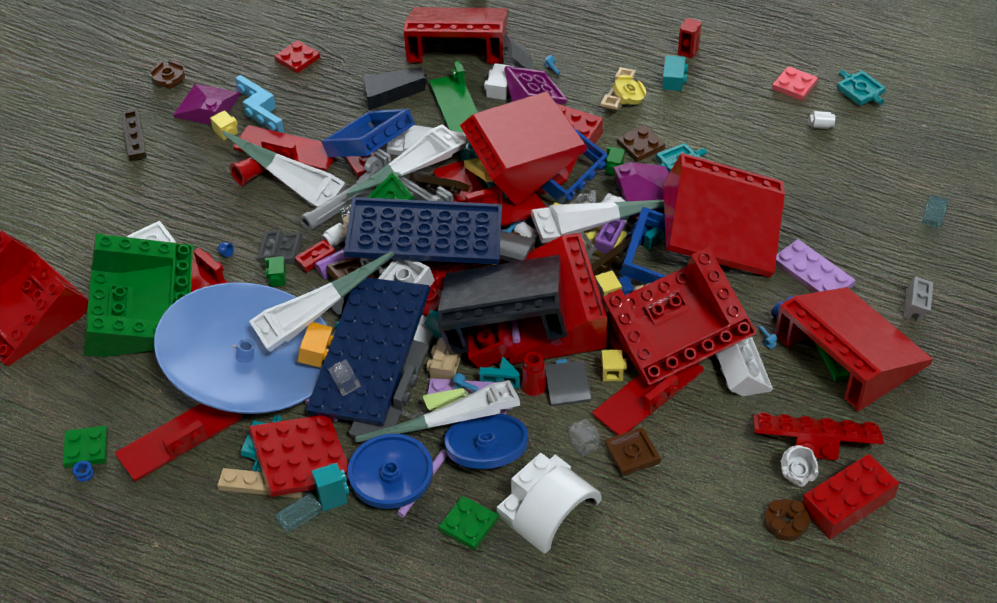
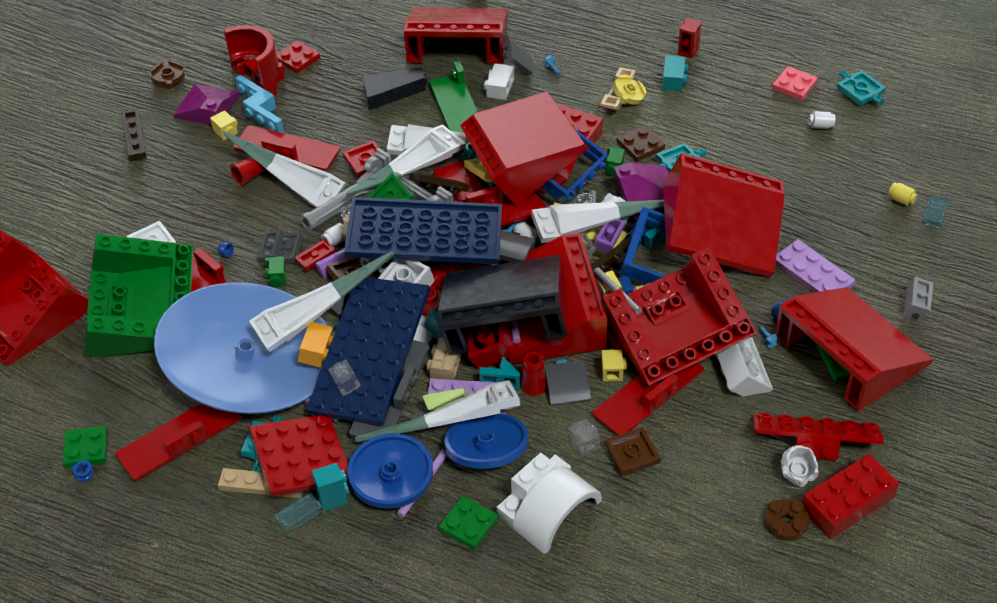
blue window [321,109,415,157] -> none
dark azure hand [452,373,478,391] -> none
magenta slope [504,66,568,104] -> none
none -> red piece [223,25,285,96]
none -> light grey bar [593,267,642,315]
none -> light yellow brick [888,182,917,206]

